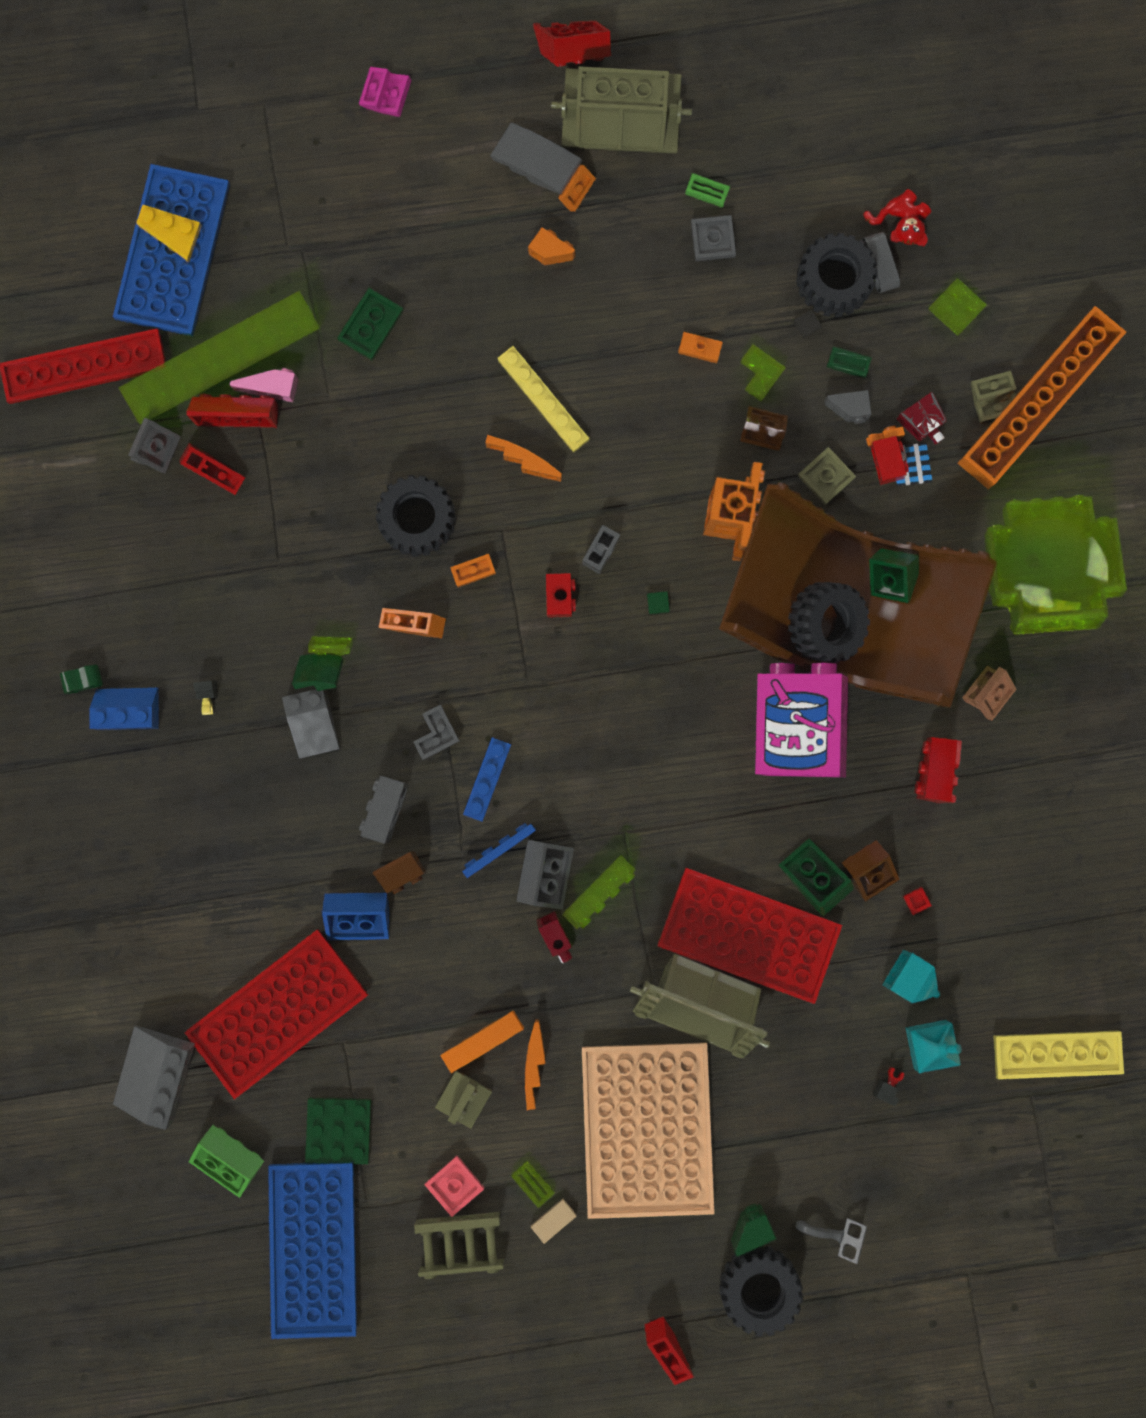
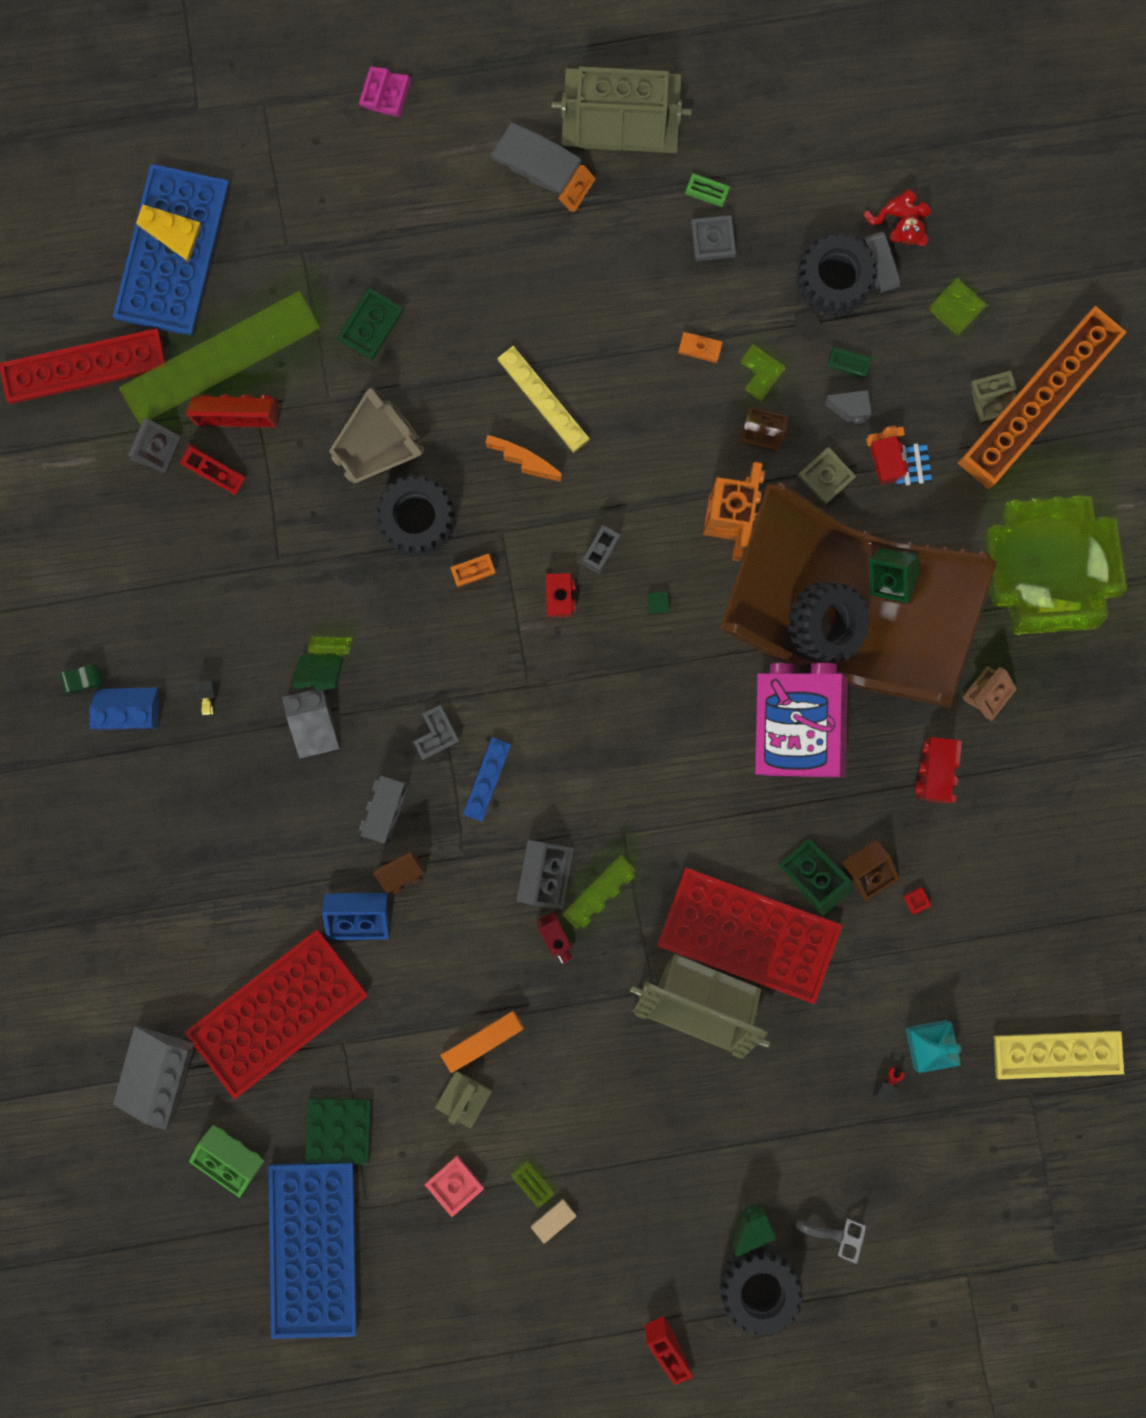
bright pink slope [230,368,298,402] -> none
orange slope [379,608,446,639] -> none
olive fence [414,1212,504,1279] -> none
blue plate [462,823,536,878] -> none
orange slope [525,1019,546,1110] -> none
orange slope [528,228,575,265] -> none
red wedge [533,21,611,66] -> none
light nougat plate [582,1042,714,1219] -> none
teal piece [882,950,940,1003] -> none
dark red torso [897,392,946,445] -> none
none -> dark tan cone [329,388,424,484]

